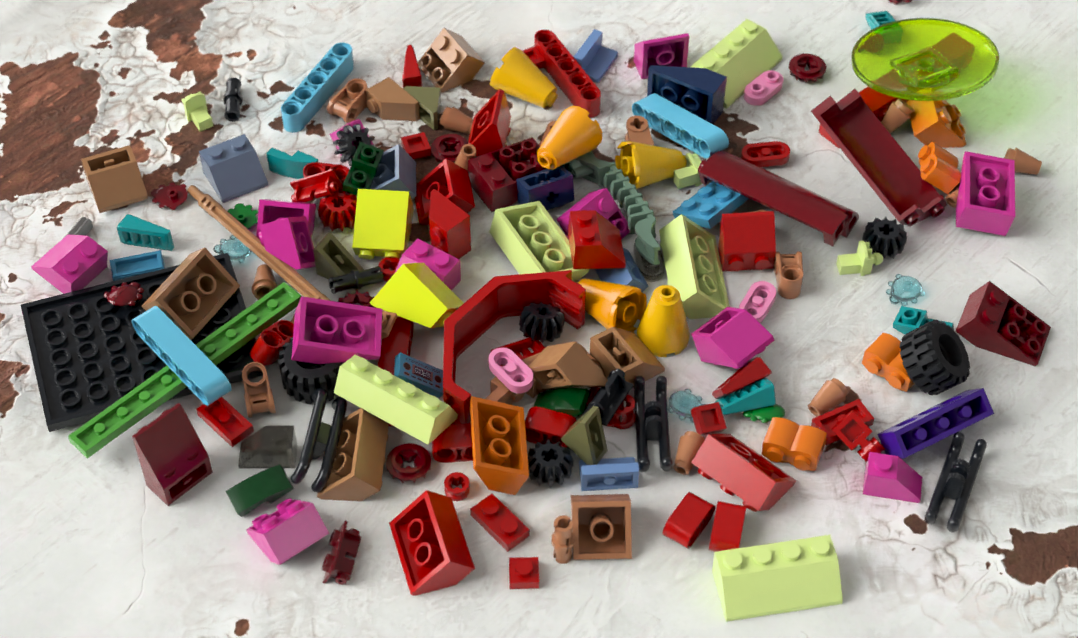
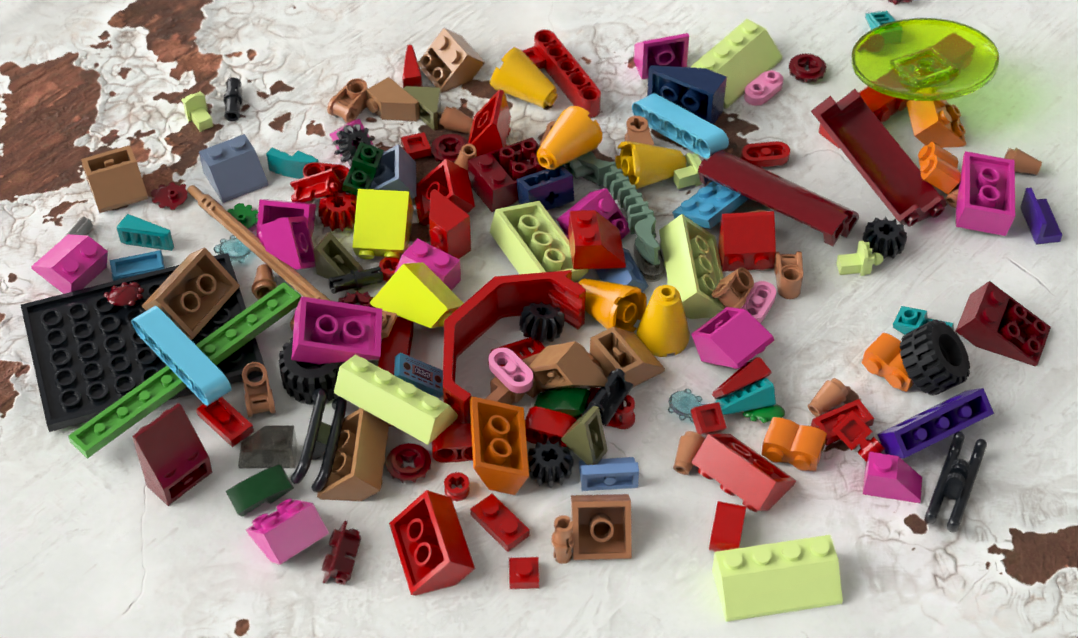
red beam [250,320,294,366] -> none
medium azure beam [281,42,354,133] -> none
medium blue panel [574,29,618,83] -> none
black piece [634,376,673,472] -> none
red beam [662,492,715,549] -> none
nougat cone [881,98,914,134] -> none
clear light blue piece [886,274,925,306] -> none
none -> nougat piece [711,267,754,309]
none -> dark purple panel [1020,188,1062,245]

